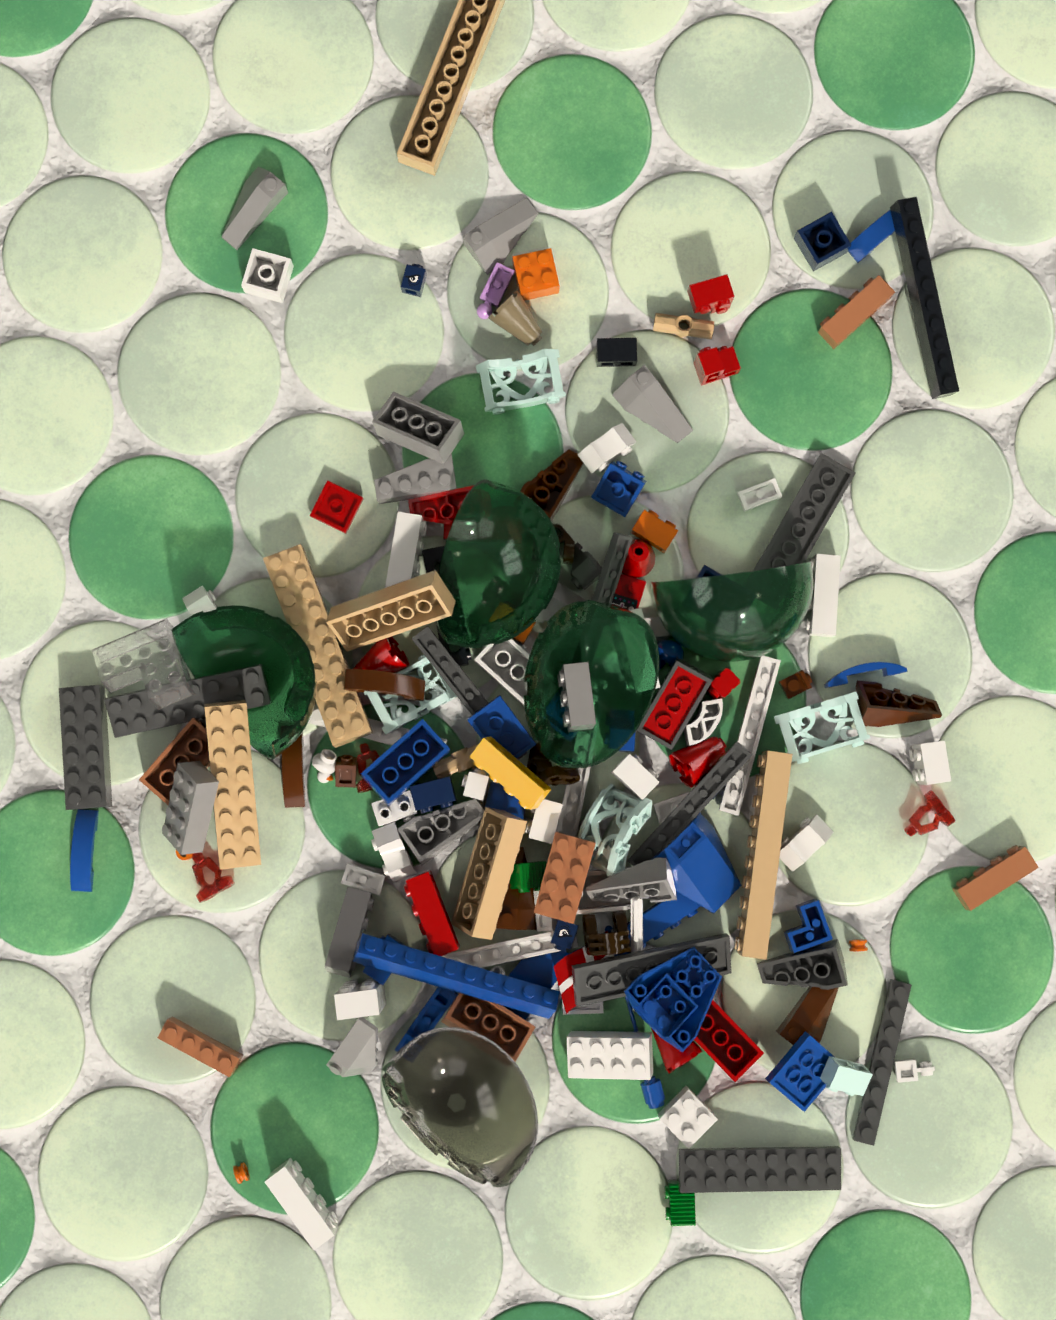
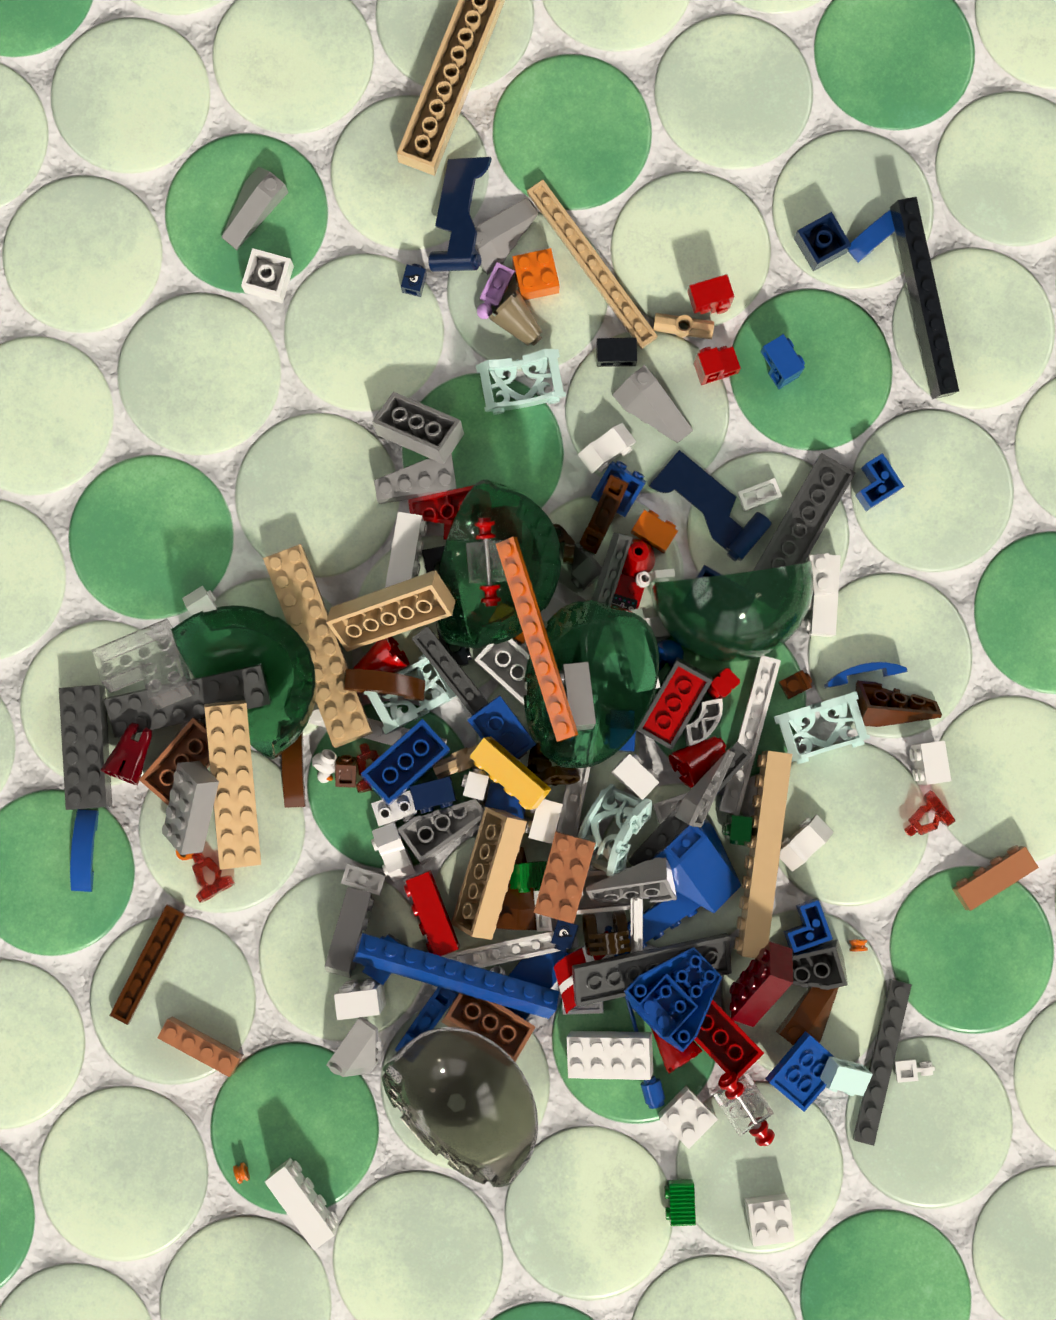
red plate [310,480,364,534] -> none
reddish brown wedge [515,449,584,528] -> none
dark grey plate [678,1146,841,1193] -> none
nougat brick [818,275,895,349] -> none
none -> dark red piece [101,722,152,786]
none -> reddish brown plate [109,904,186,1025]
none -> dark blue door [428,157,492,272]
none -> clear brick [466,517,507,606]
none -> orange plate [496,537,578,742]
none -> tan plate [527,180,658,349]
none -> reddish brown slope [579,474,629,554]
none -> white plate [635,569,675,588]
none -> dark blue door [649,450,772,561]
none -> light grey wedge [675,750,735,828]
none -> clear brick [713,1072,775,1146]
none -> dark green brick [722,815,753,846]
none -> dark red brick [729,941,793,1027]
none -> white brick [745,1193,795,1247]
none -> blue brick [760,334,805,390]
none -> white plate [808,553,835,596]
none -> blue brick [855,453,905,512]

